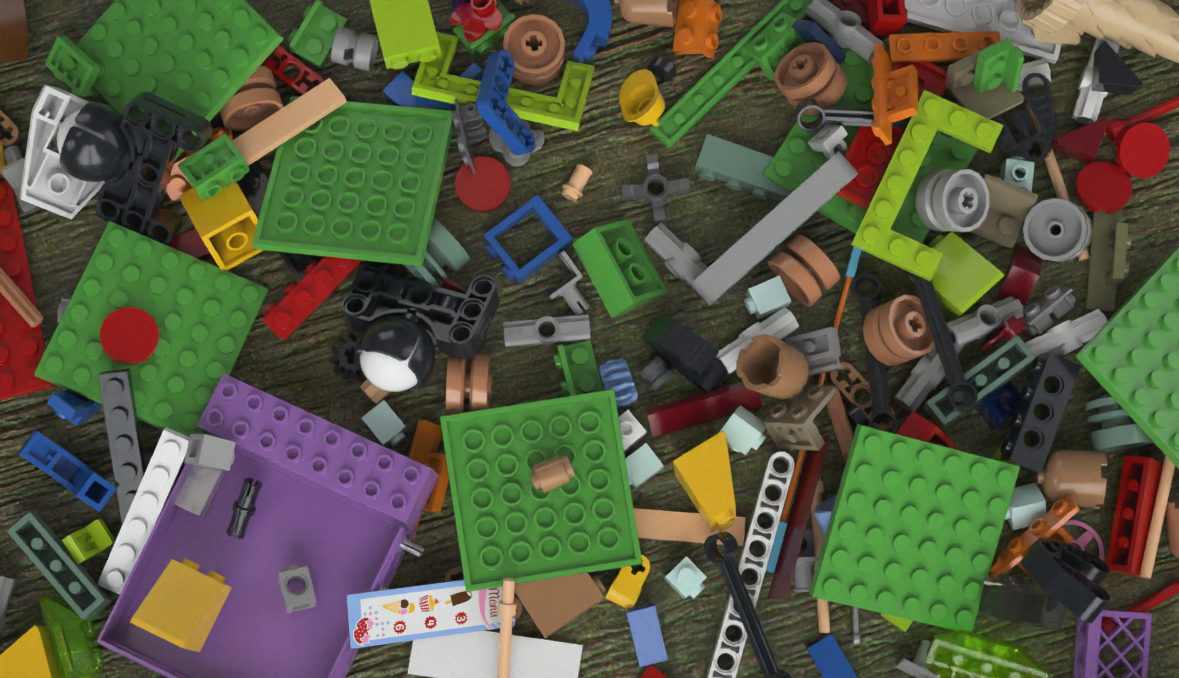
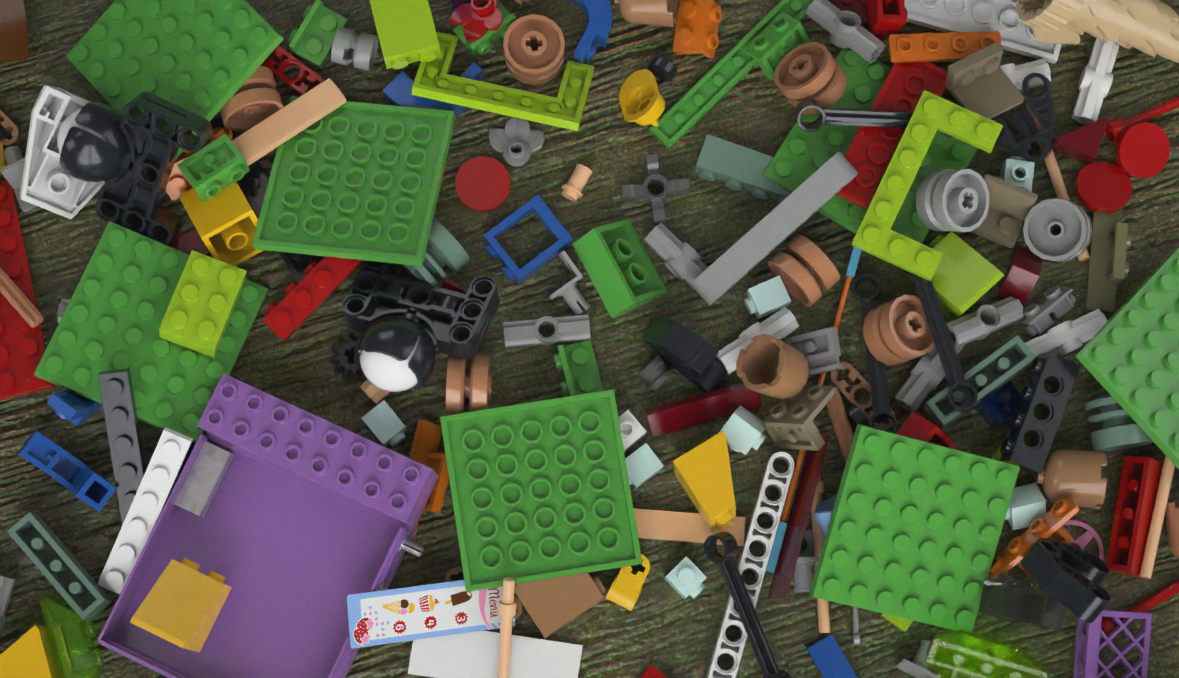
bright green bracket [45,36,101,98] -> none
lime bracket [62,518,115,565] -> none
red tile [100,307,159,365] -> none
light grey brick [184,434,236,471] -> none
black pin [226,478,262,539] -> none
light grey brick [278,564,316,614] -> none
dark grey hinge [452,99,488,175] -> none
blue beam [476,49,535,155] -> none
medium nougat brick [529,454,575,493] -> none
medium blue gear [599,358,638,408] -> none
tile [625,603,668,667] -> none
dark blue tile [792,19,846,64] -> none
white tile [808,125,848,159] -> none
orange bracket [871,43,918,145] -> none
bright green bracket [972,38,1024,94] -> none
dark red plate [981,316,1028,354] -> none
black slope [1092,41,1143,95] -> none
none -> lime brick [159,250,247,358]

